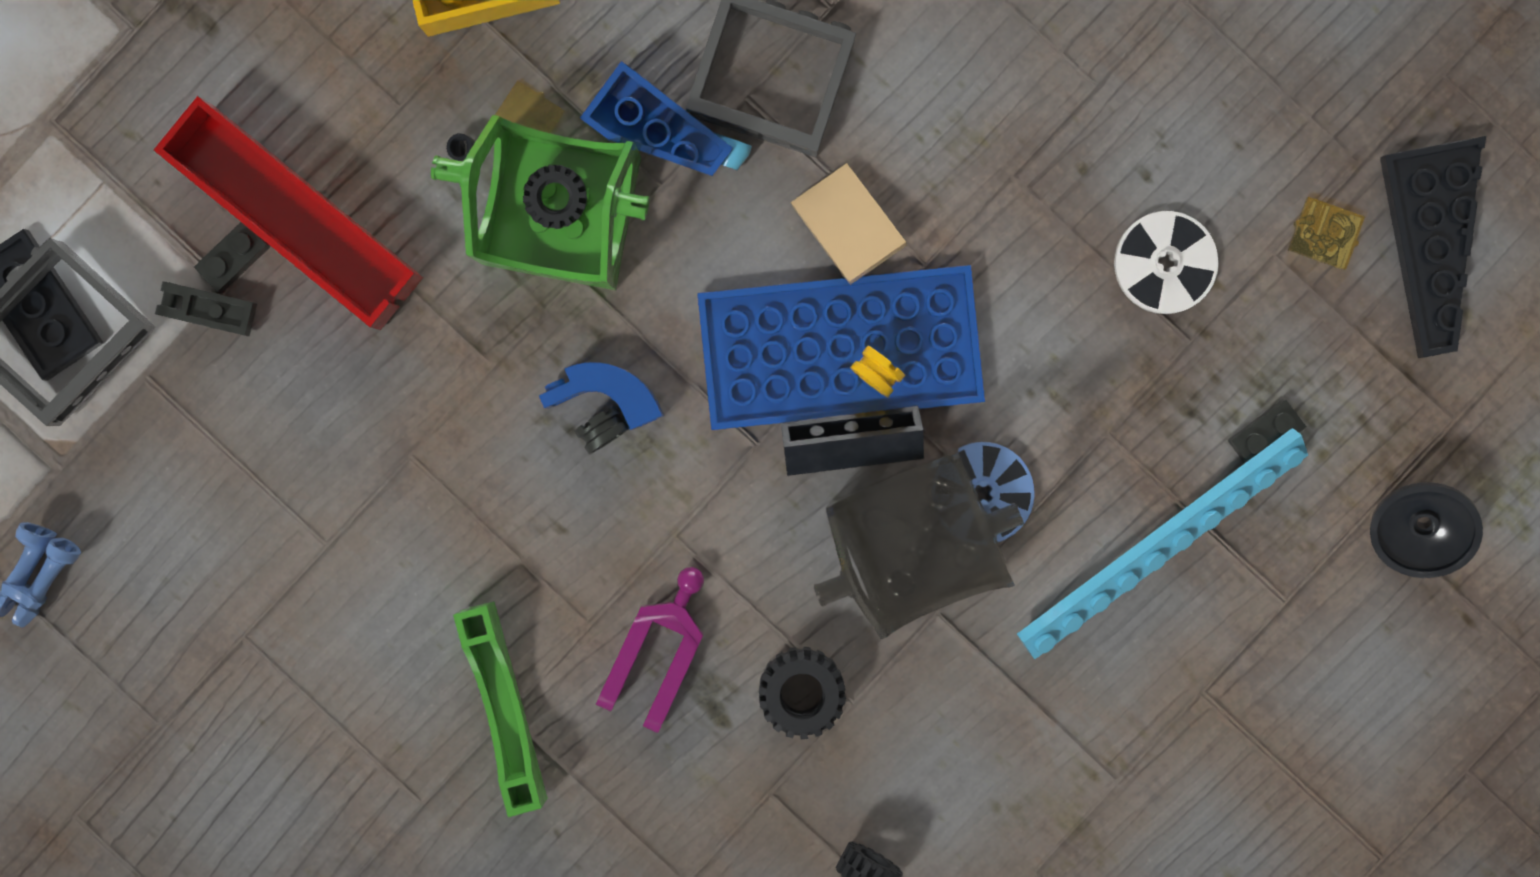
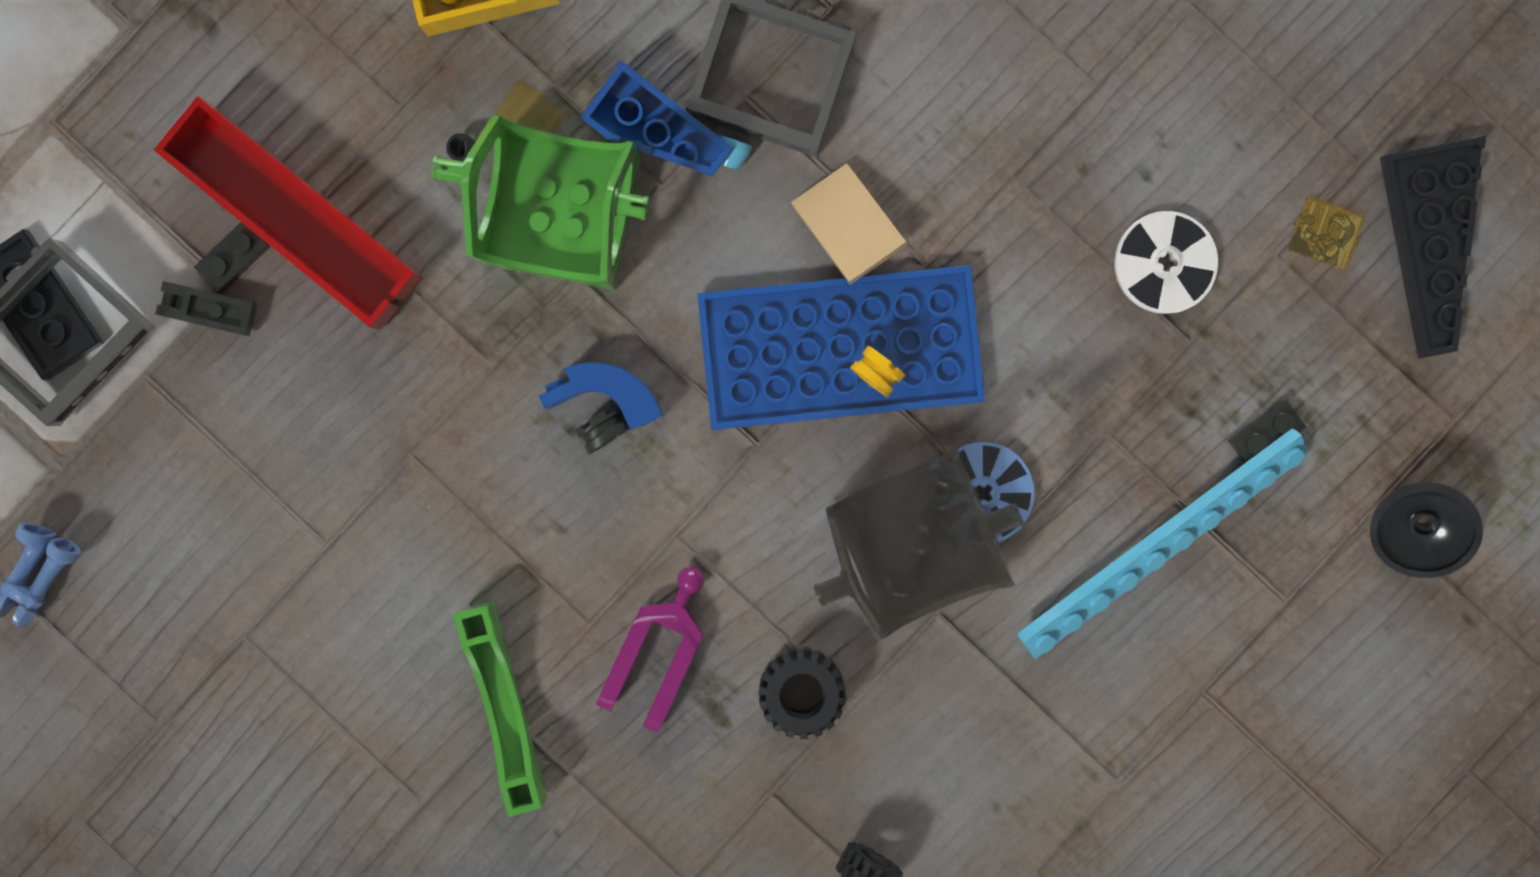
black tyre [523,165,587,229] -> none
black brick [781,406,924,476] -> none

